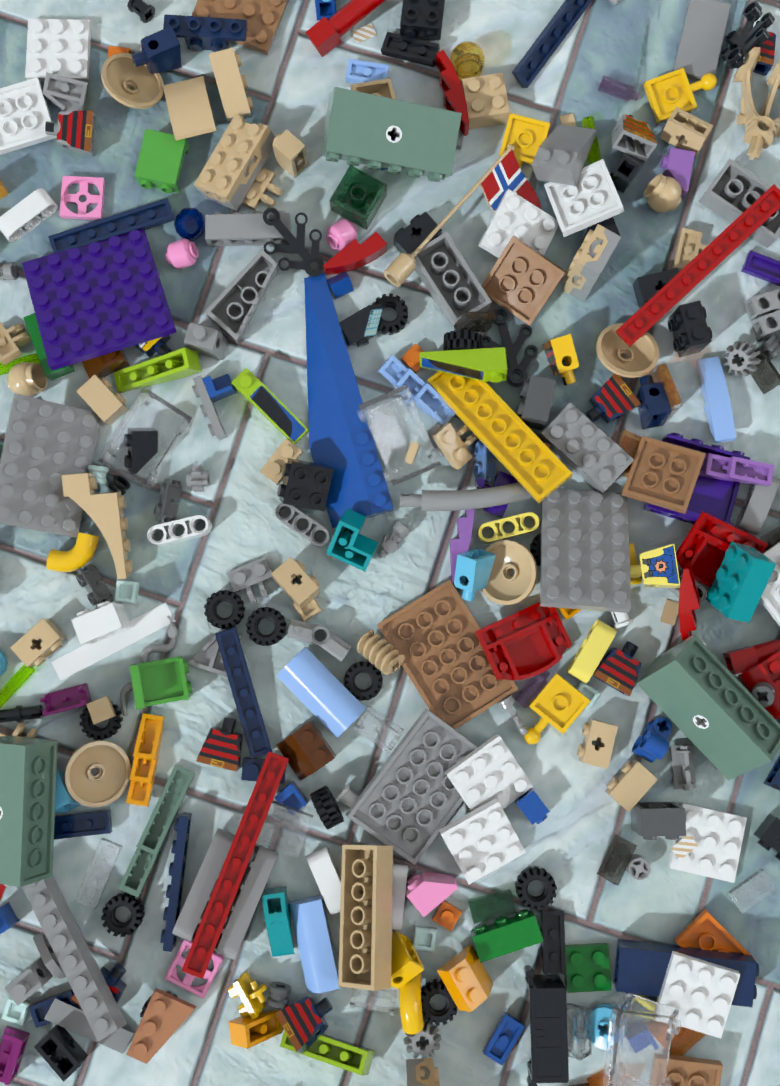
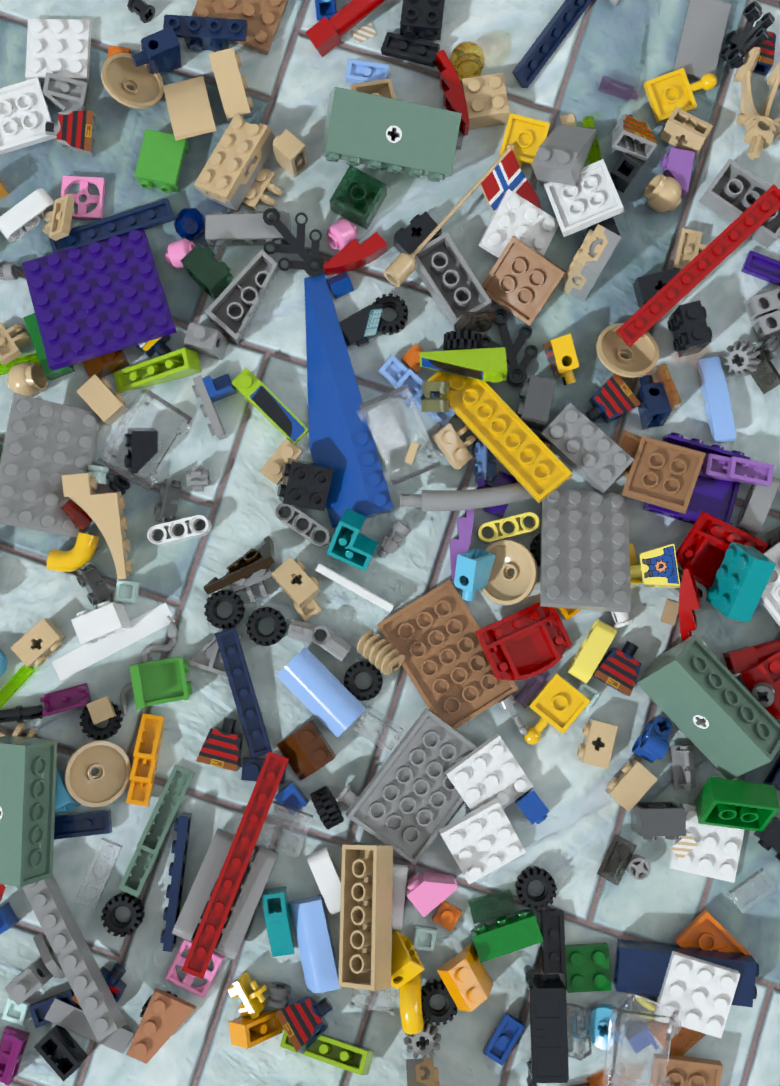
none -> tan hinge [42,194,75,241]
none -> clear red cone [61,499,93,531]
none -> clear green brick [180,243,234,301]
none -> dark brown wing [204,536,275,595]
none -> white tile [315,564,394,613]
none -> olive wheel [421,381,450,412]
none -> green brick [695,777,780,832]

